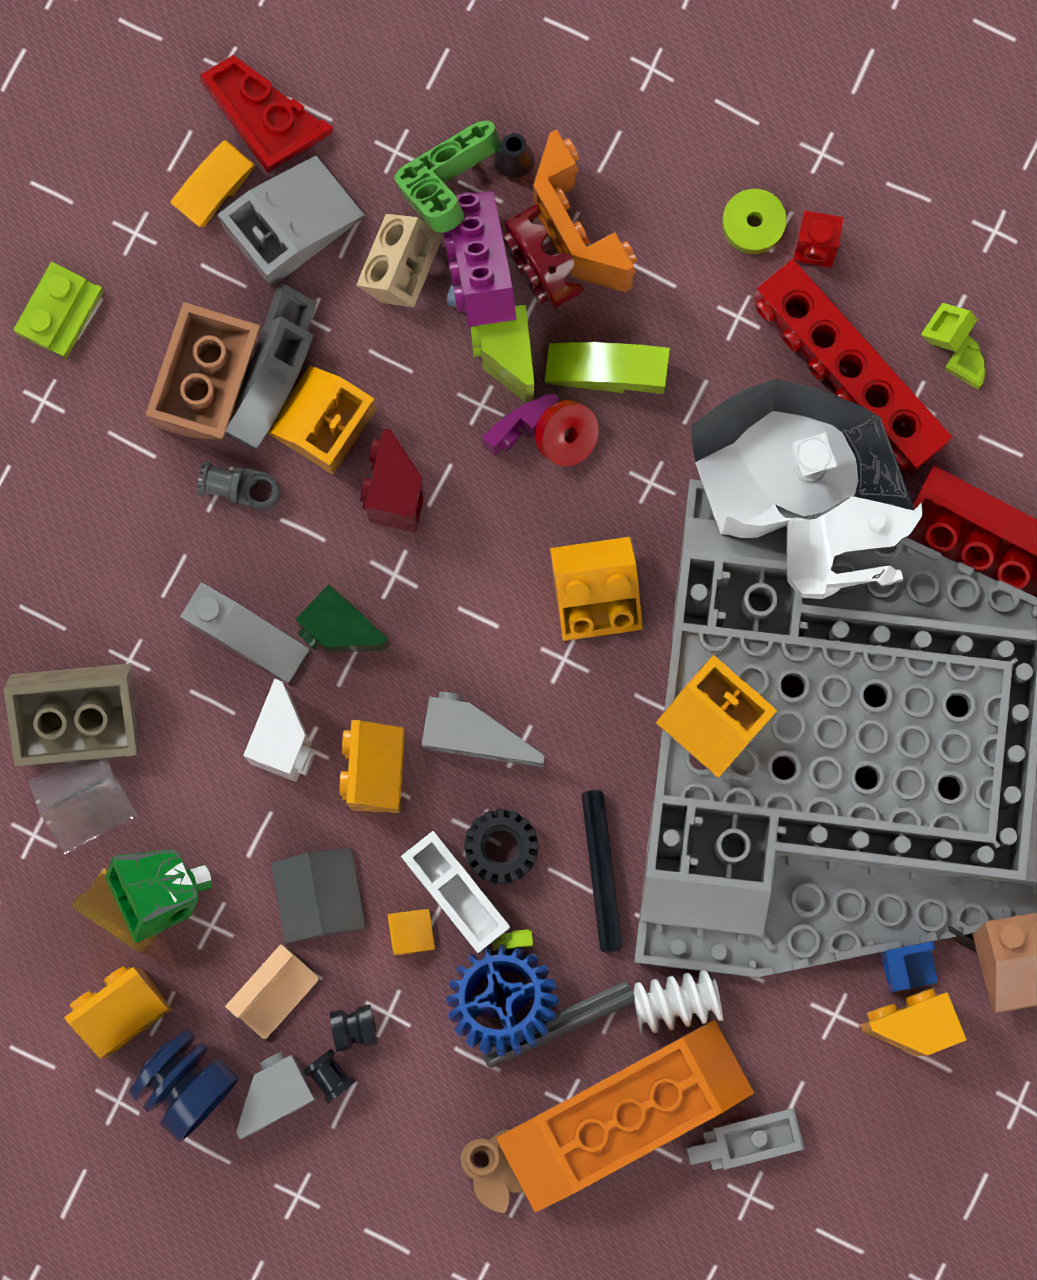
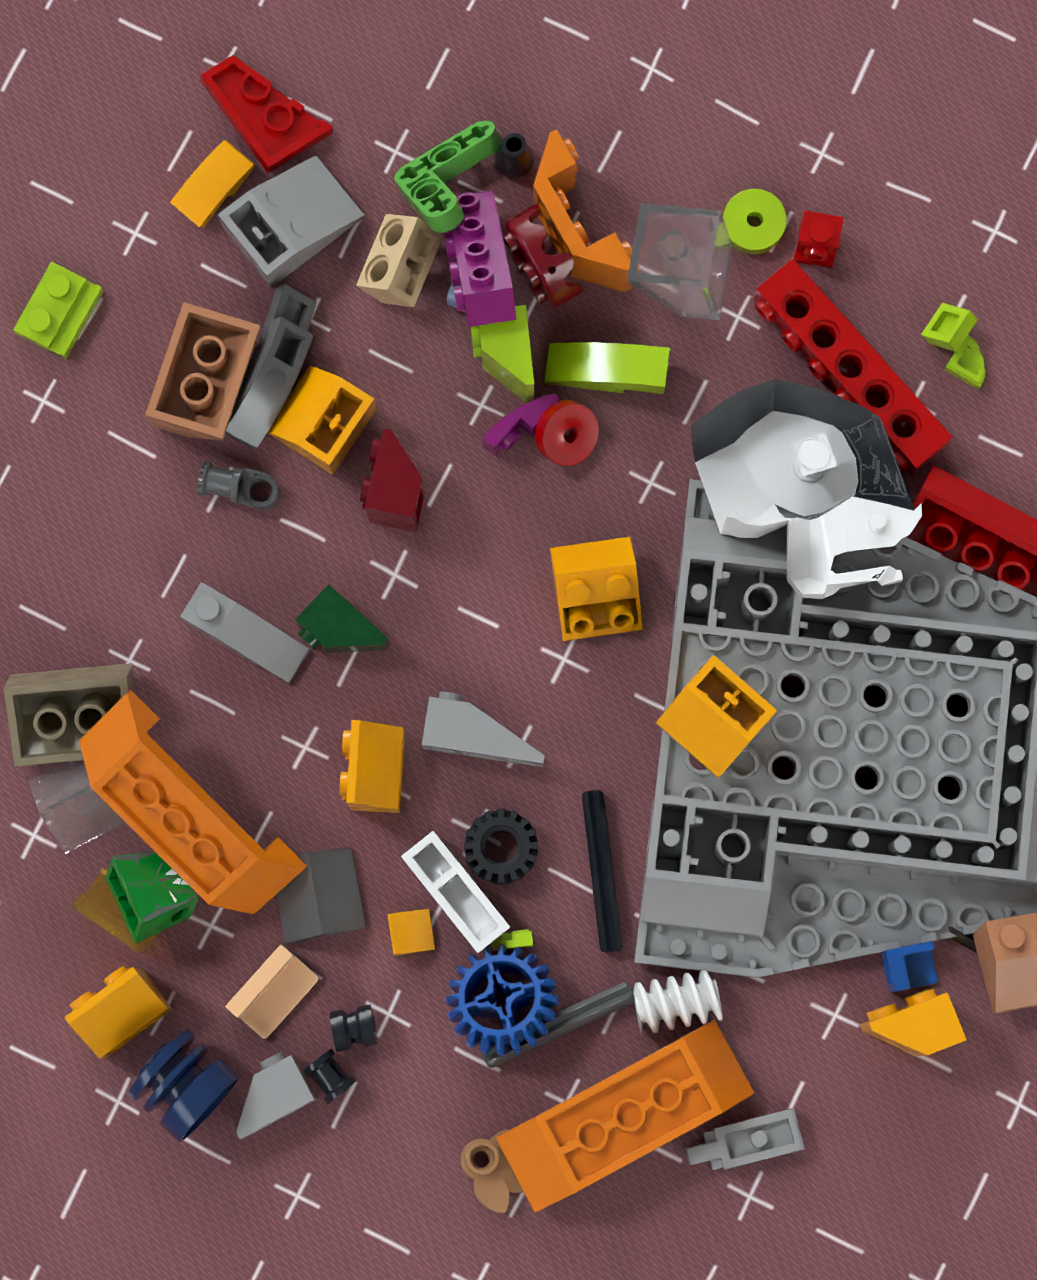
white slope [243,679,315,782] -> none
none -> orange slope [79,689,307,915]
none -> clear slope [627,203,733,320]

